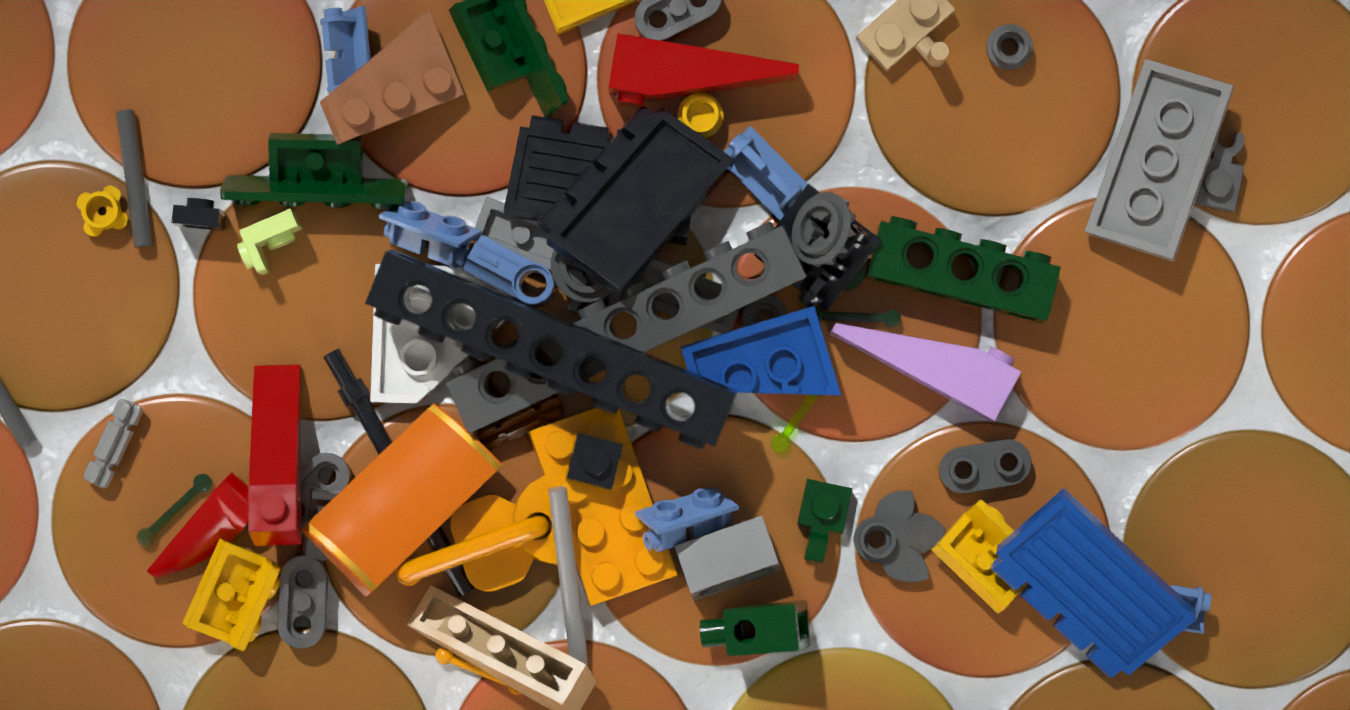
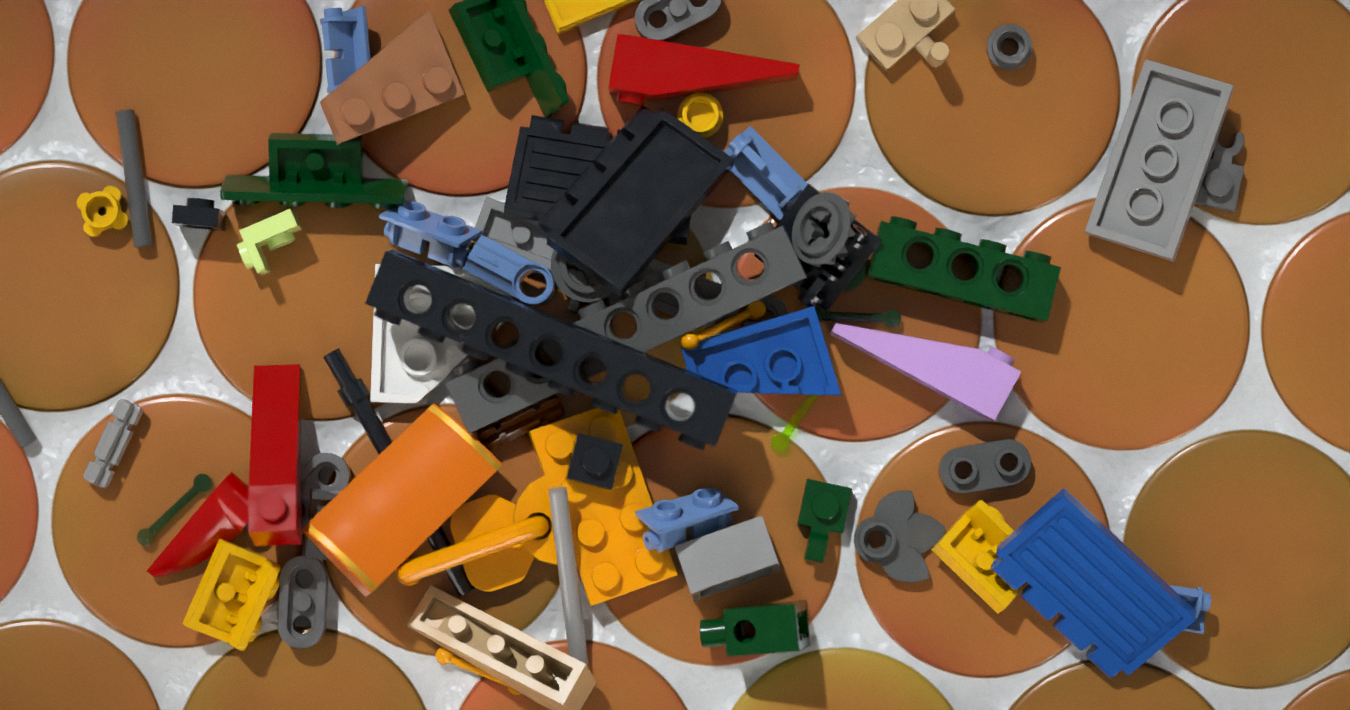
none -> light orange hinge [681,300,766,350]

